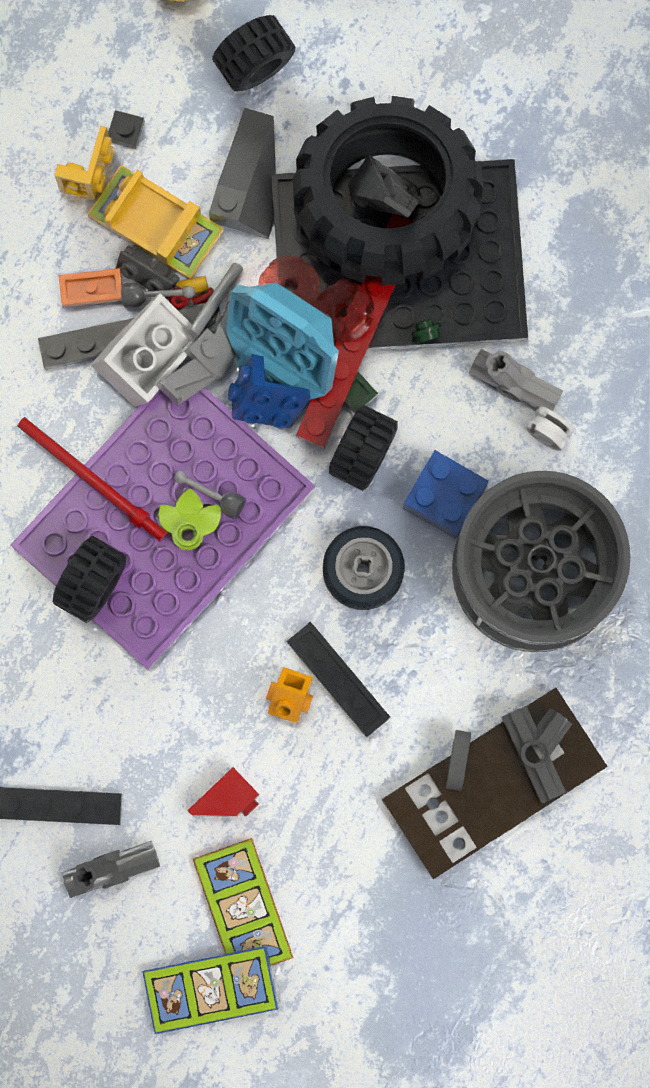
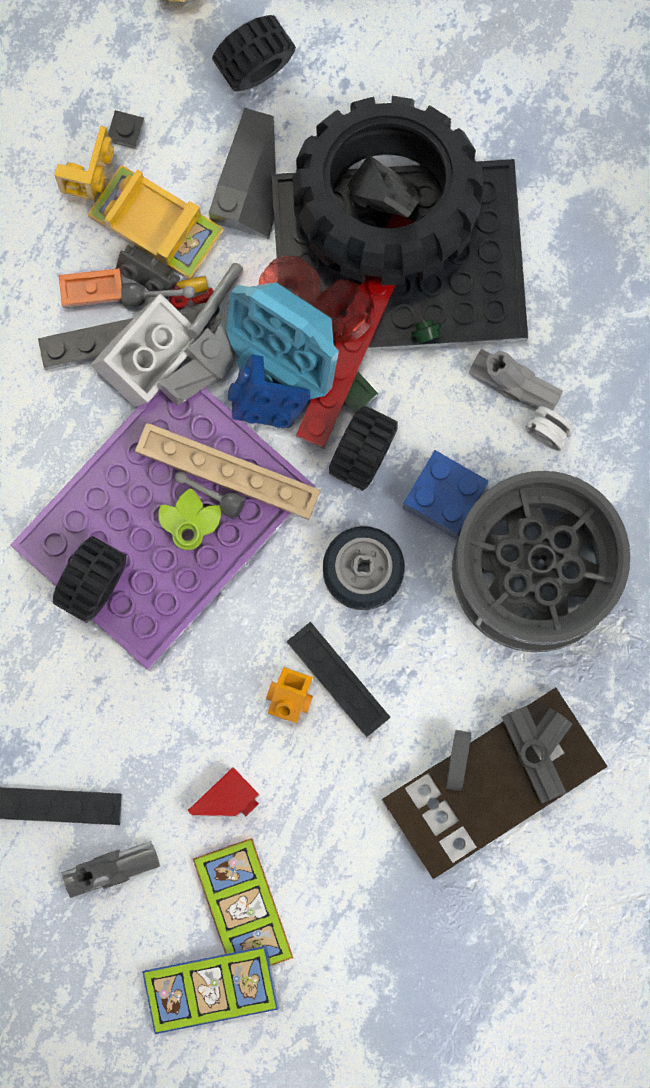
red bar [17,417,168,542] -> none
none -> tan plate [135,423,321,520]

